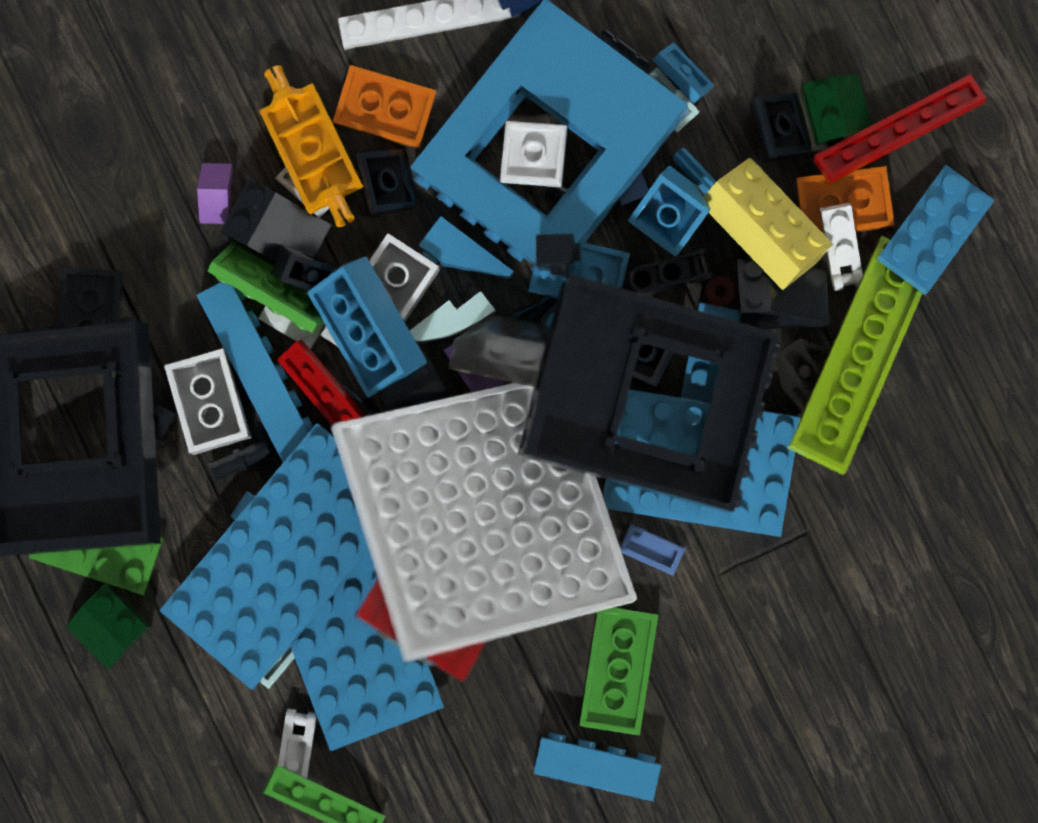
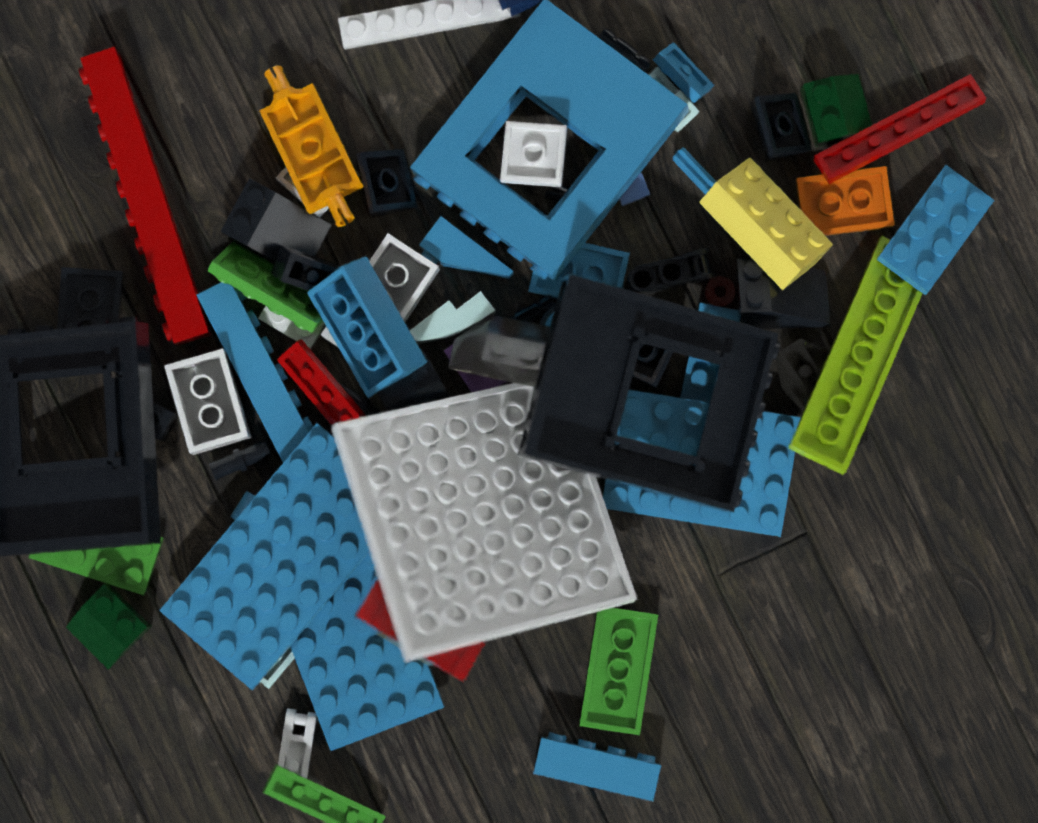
medium lavender slope [197,163,232,224] -> none
orange plate [333,65,437,150] -> none
black brick [536,234,581,275] -> none
medium blue tile [620,523,686,576] -> none
dark azure slope [628,165,711,257] -> none
white plate [820,203,863,291] -> none
none -> red brick [78,47,212,346]

